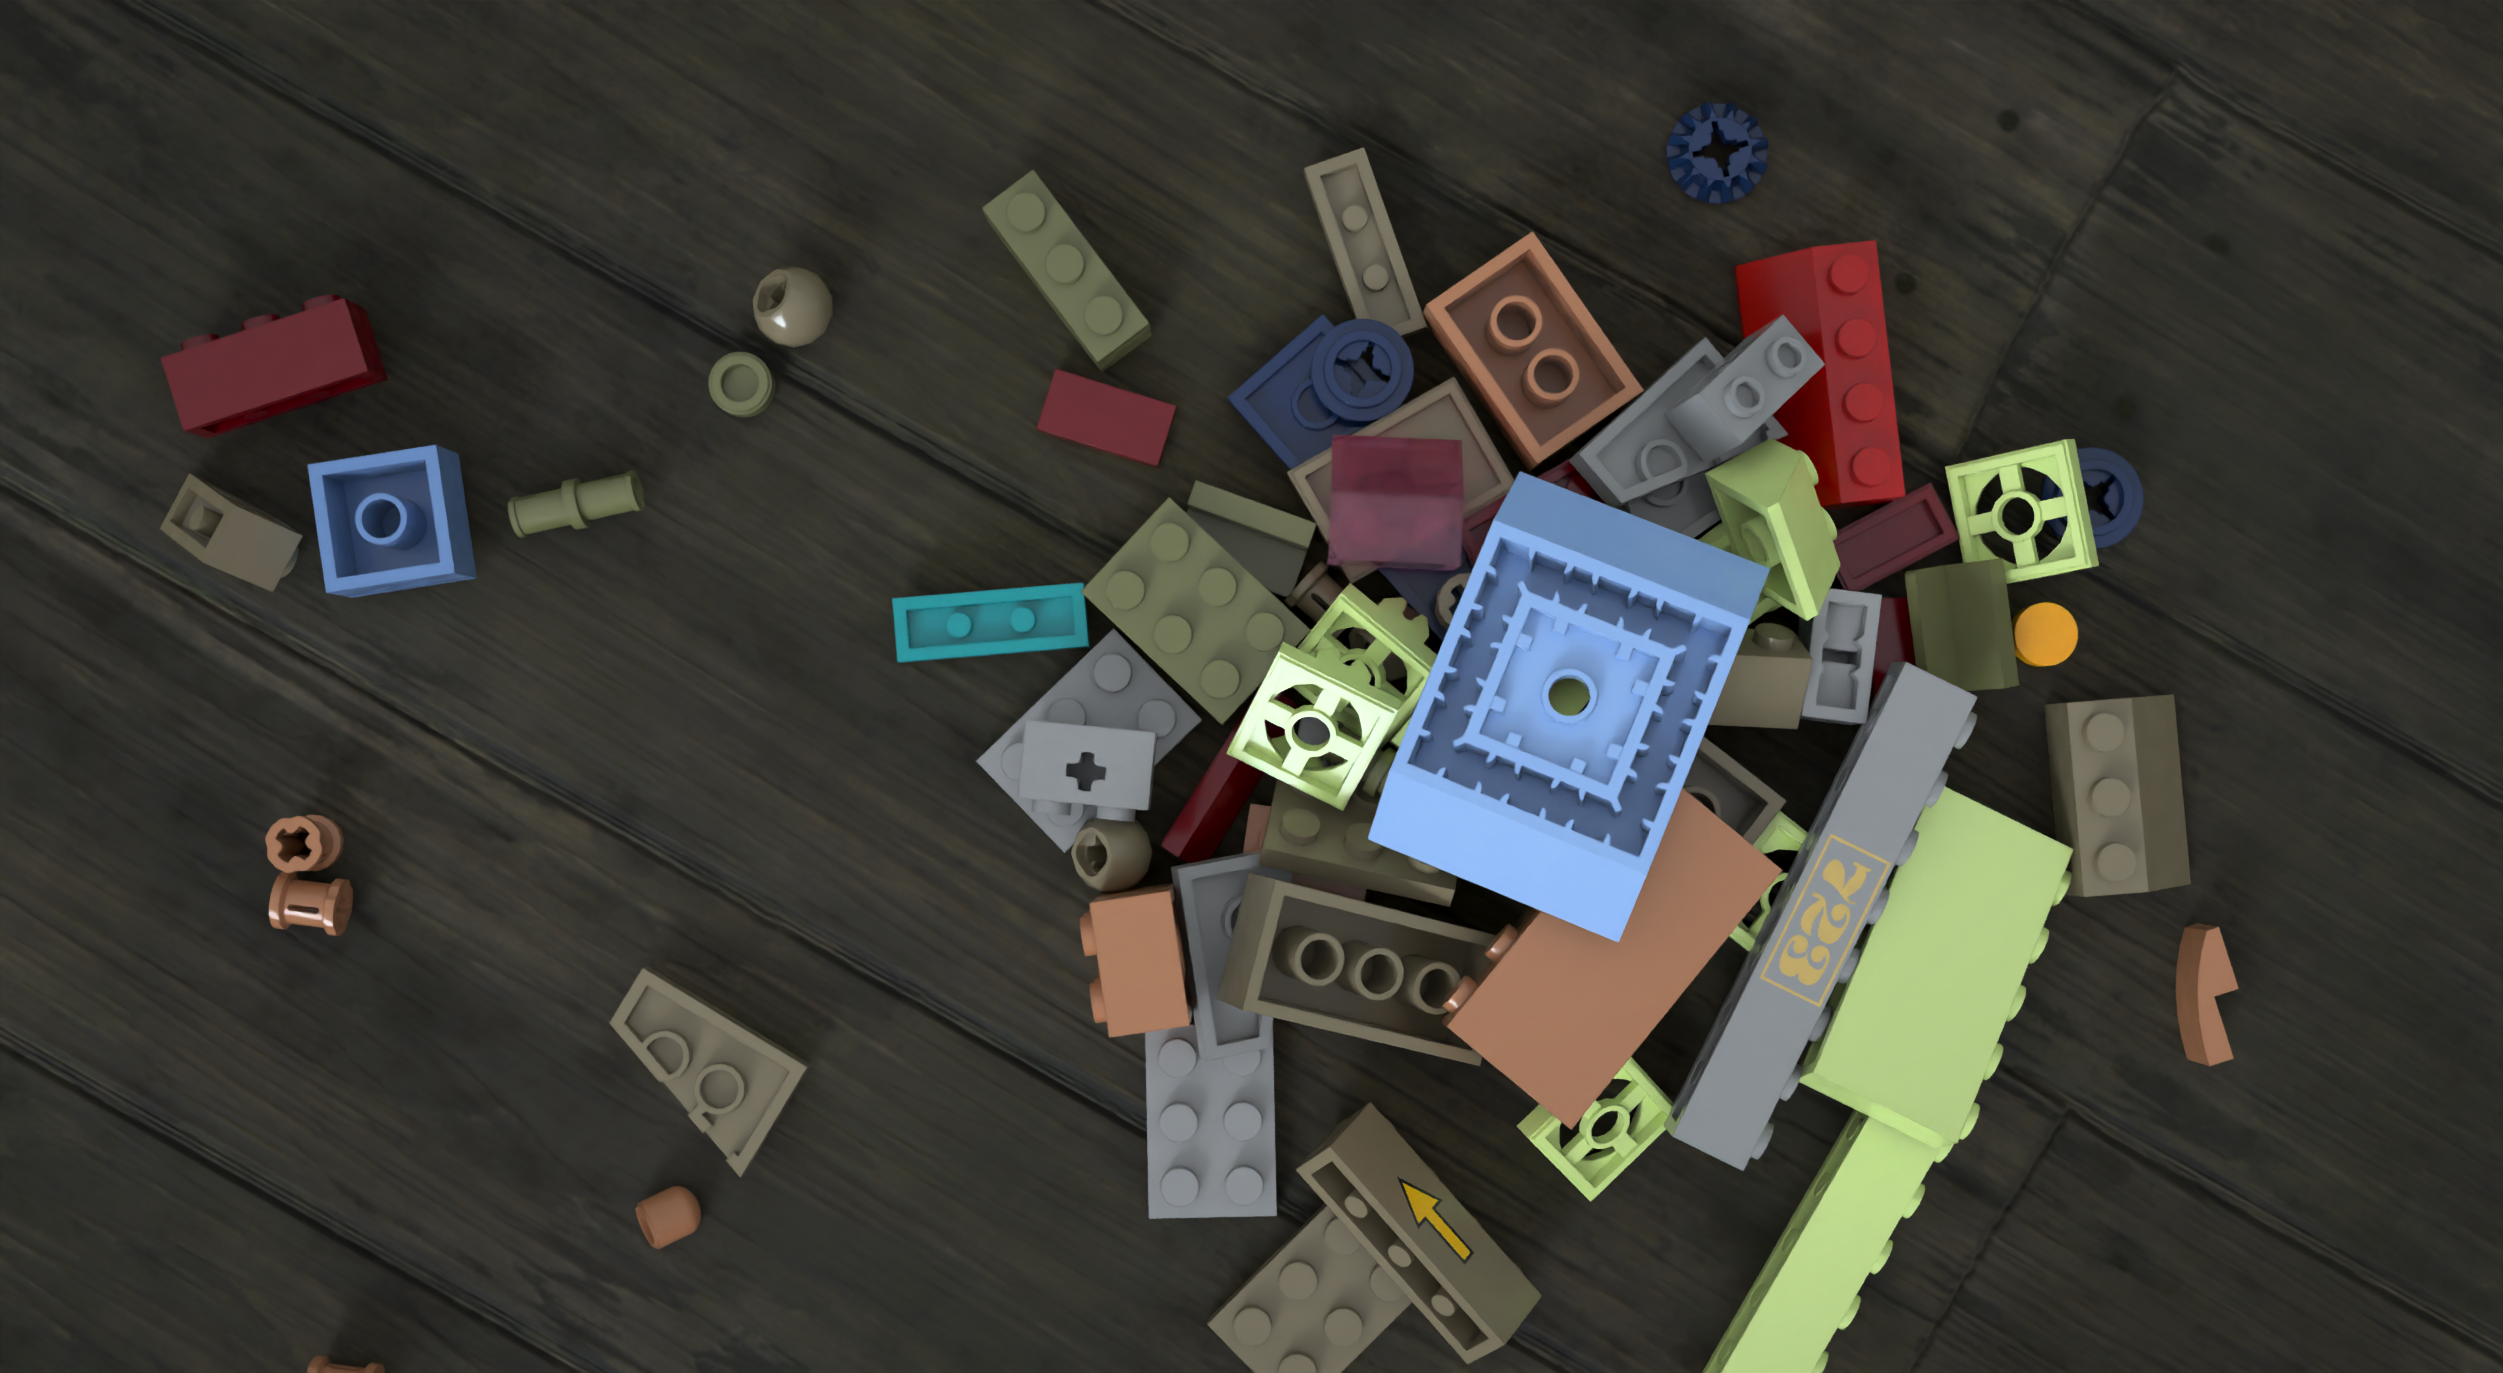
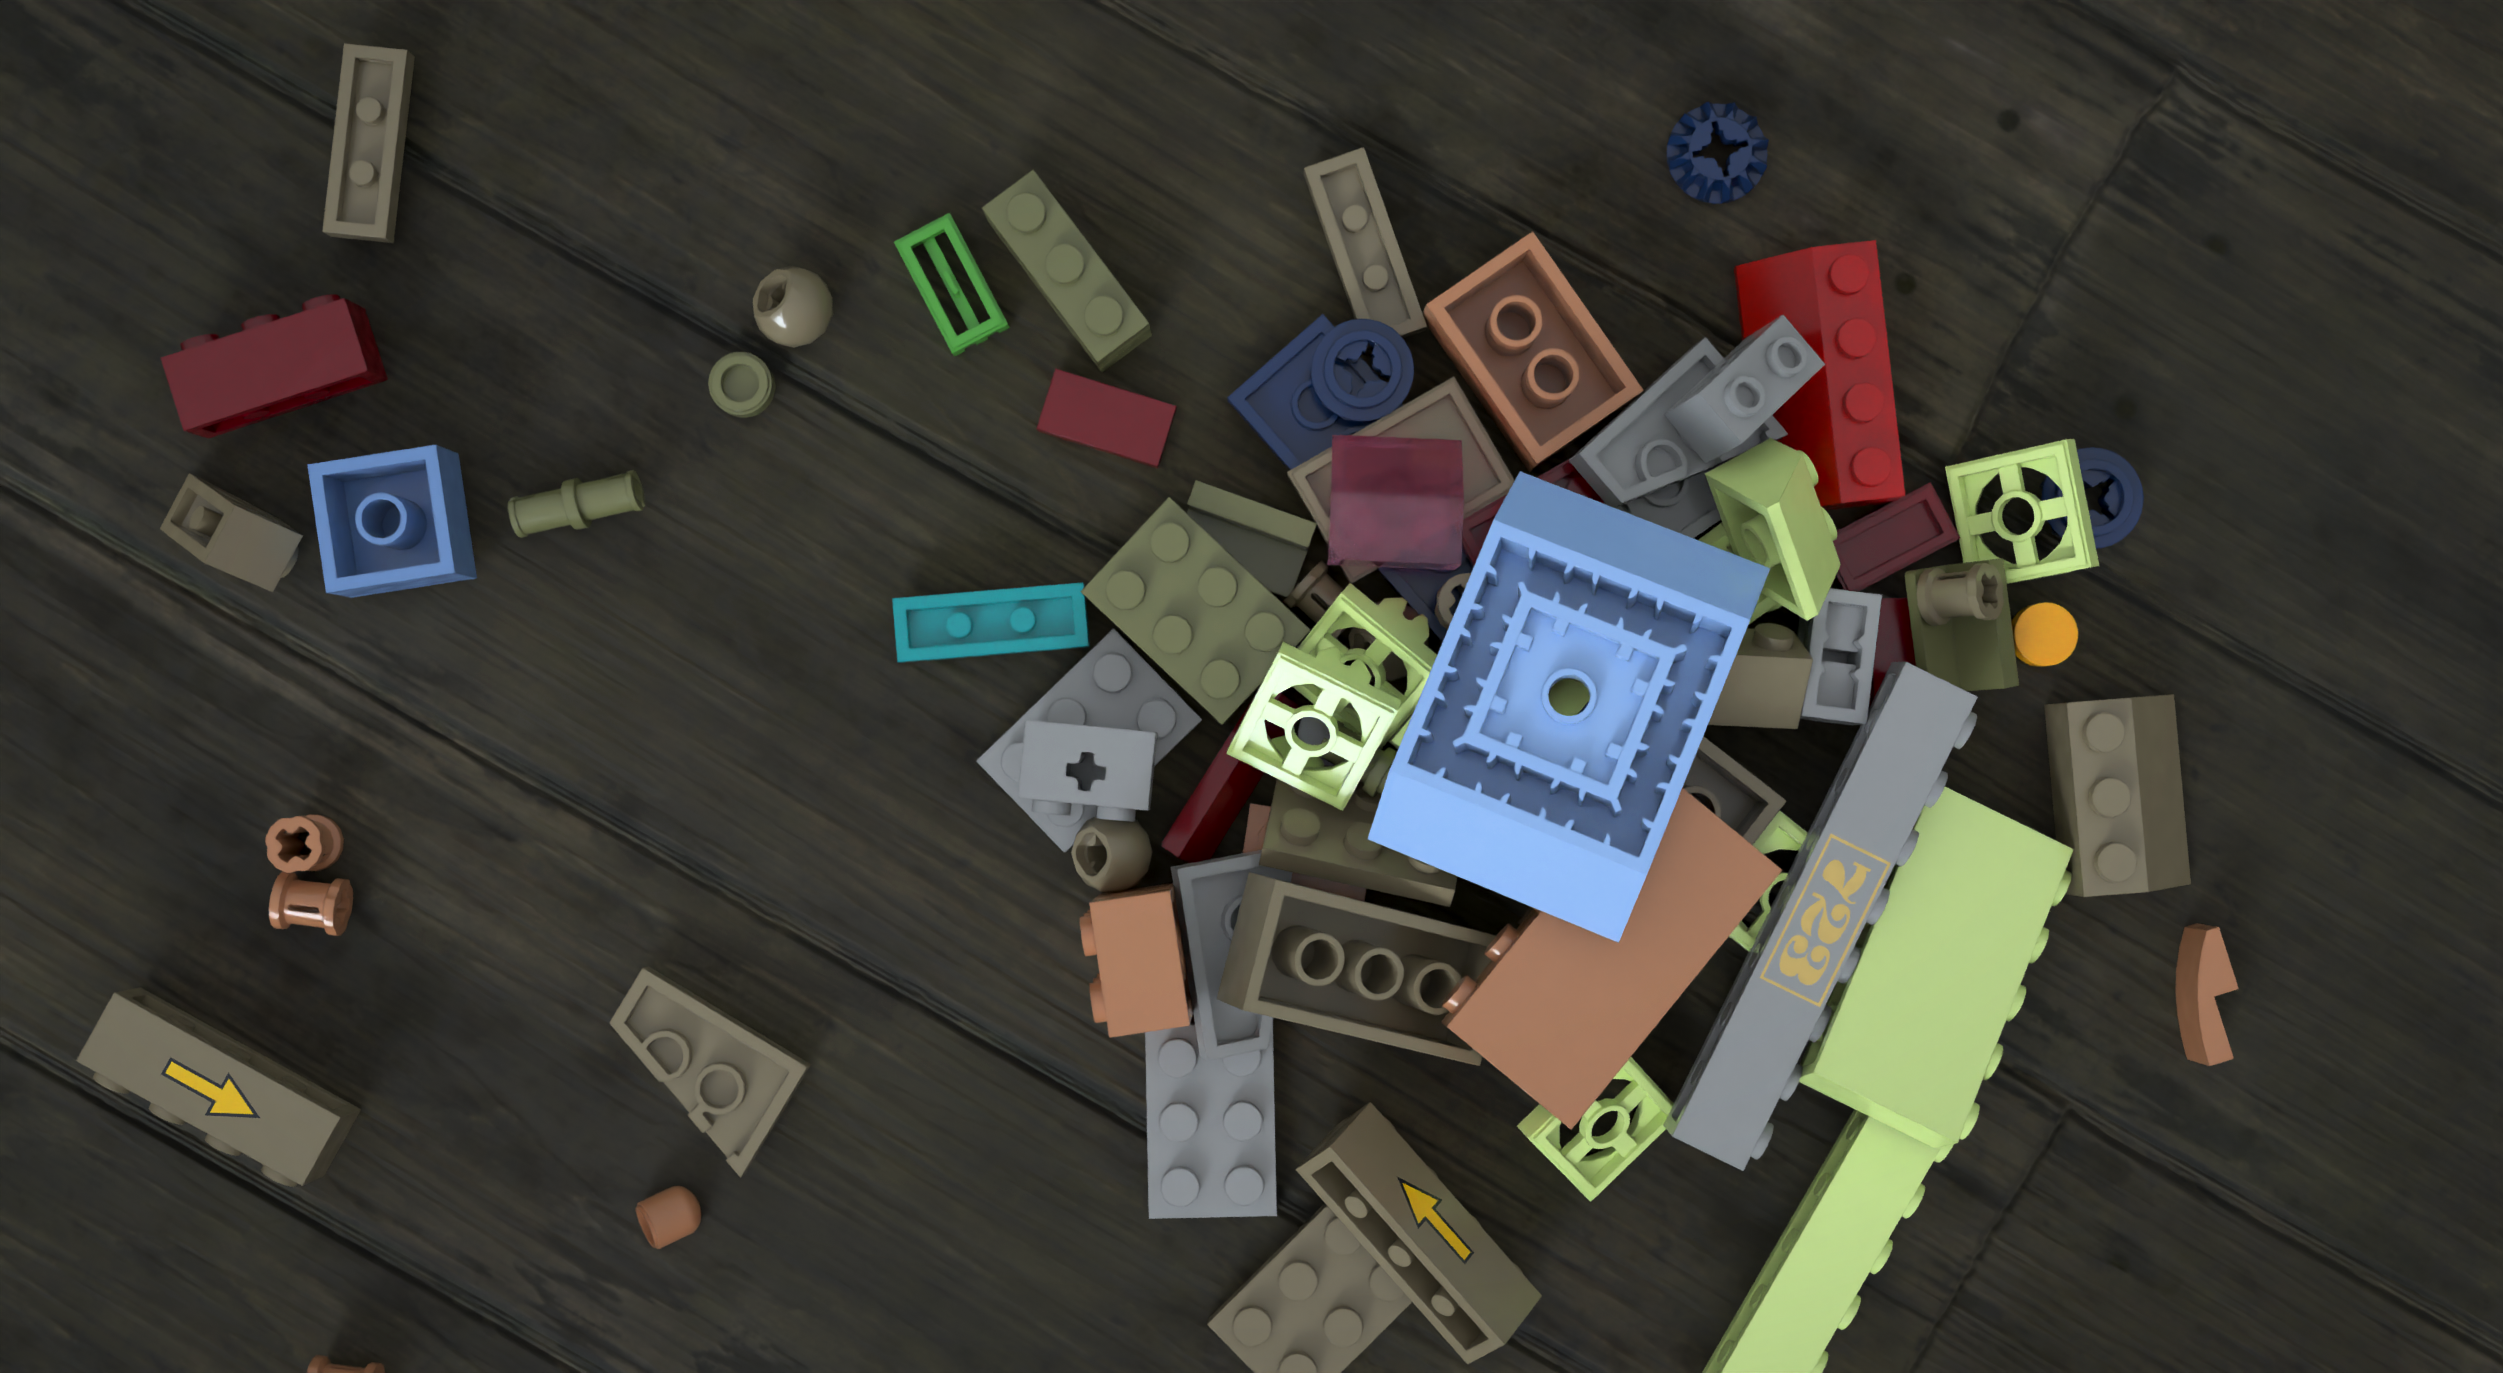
none -> dark tan brick [76,987,361,1187]
none -> dark tan plate [322,43,415,243]
none -> bright green tile [894,213,1010,357]
none -> dark tan bush [1916,563,2004,626]

